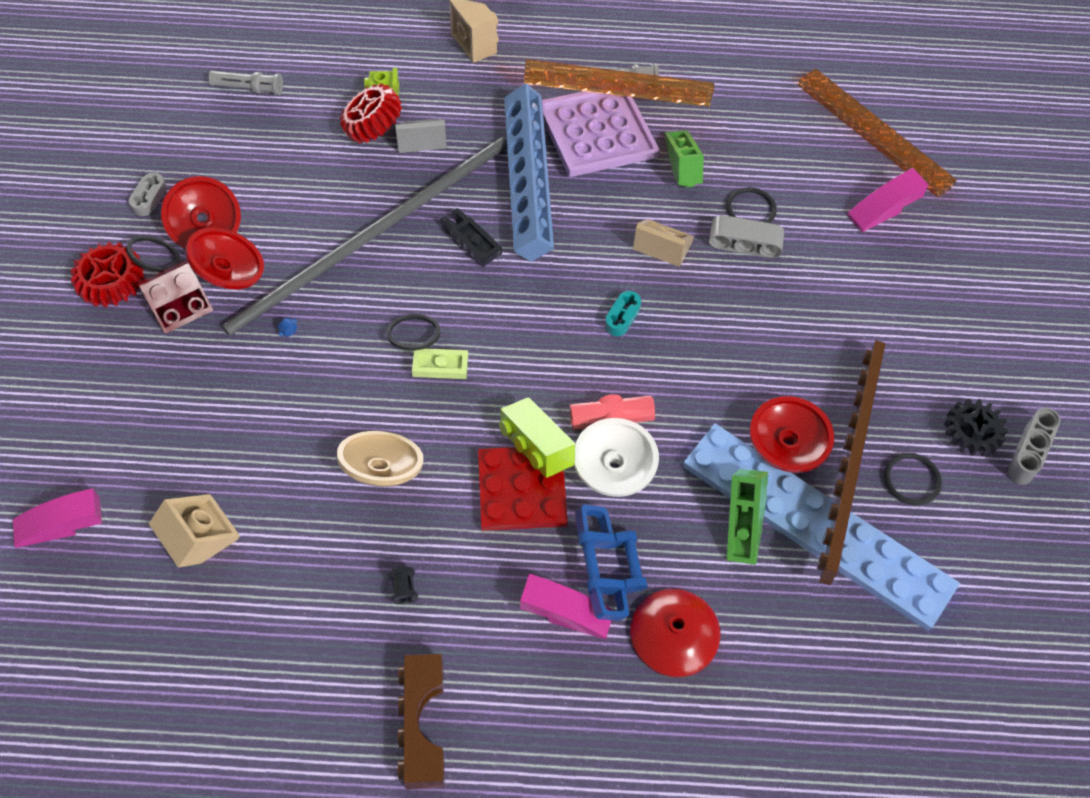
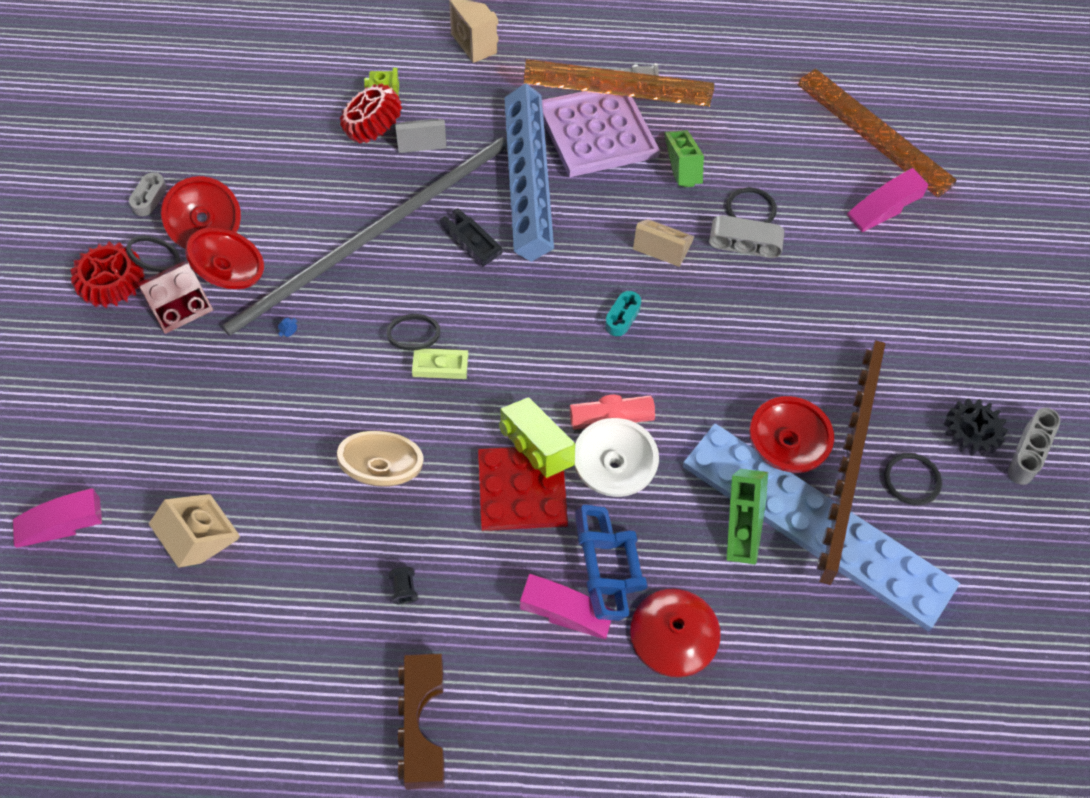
light grey pin [209,70,283,96] -> none

